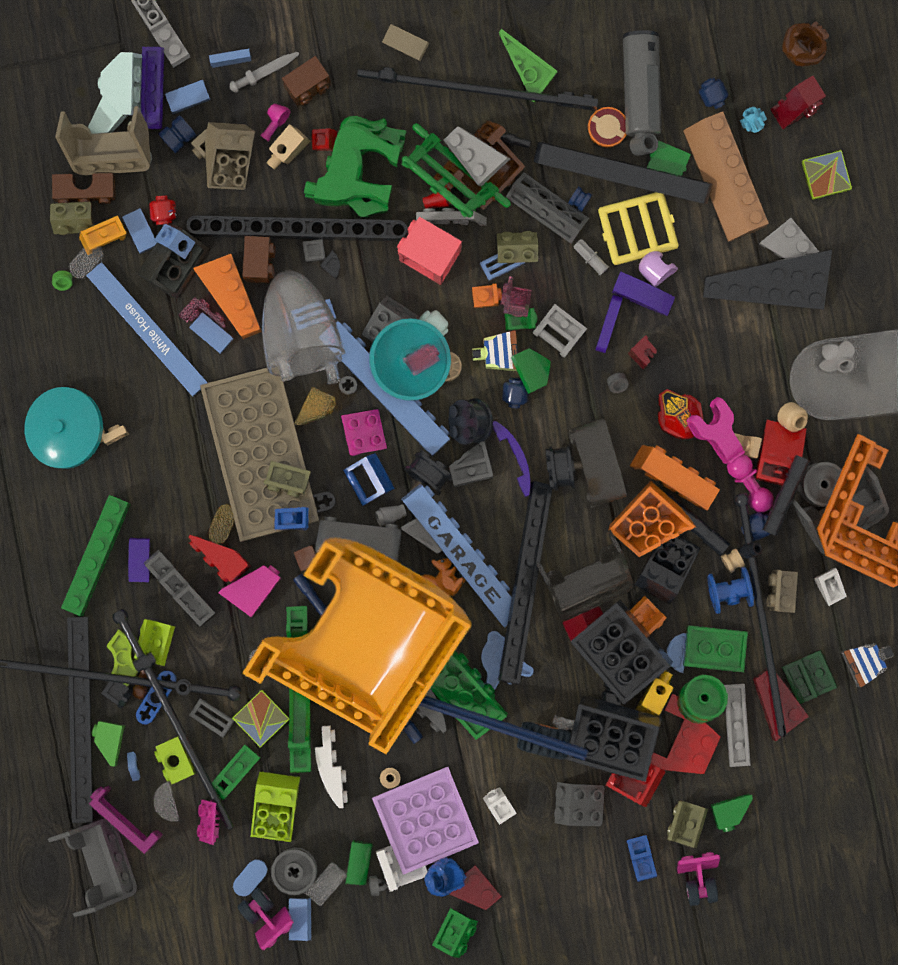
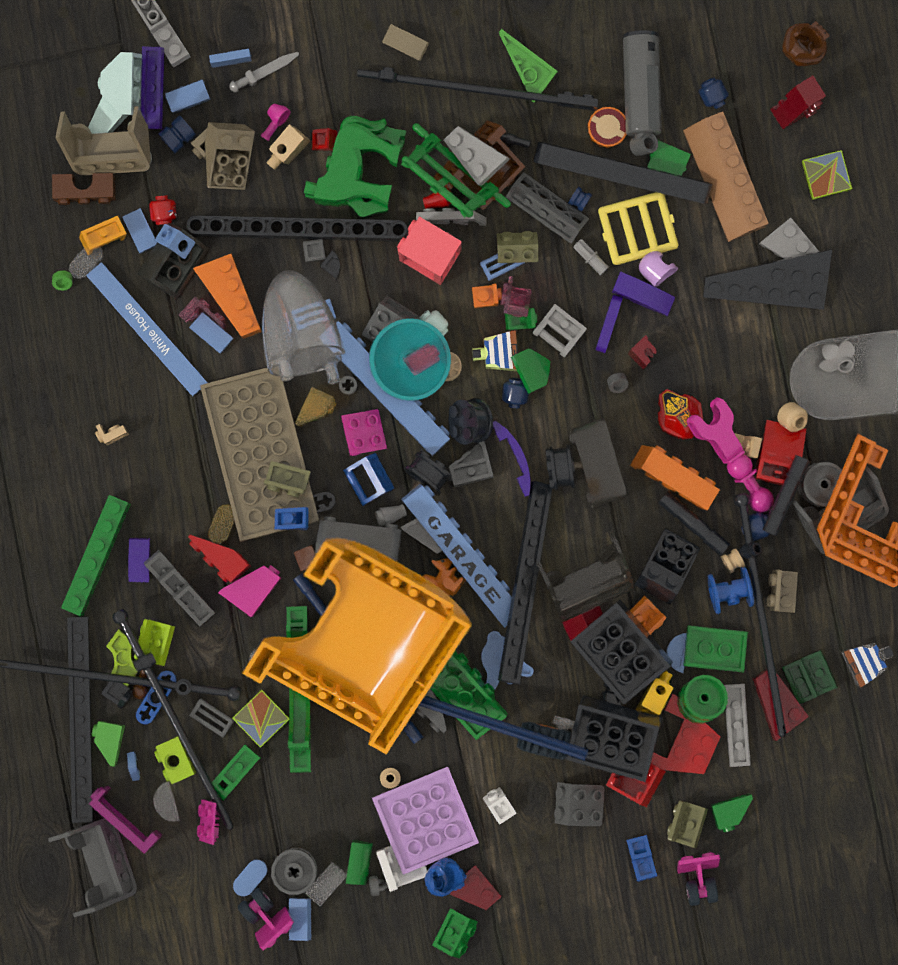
teal dish [25,387,103,469] -> none
olive bracket [50,202,94,235] -> none
reddish brown brick [243,236,276,283] -> none
lime slope [251,772,300,842] -> none
reddish brown brick [282,56,331,107] -> none
white slope [315,725,348,808] -> none
orange wedge [609,481,696,557] -> none
medium azure gear [740,107,767,133] -> none
white slope [814,568,847,606] -> none

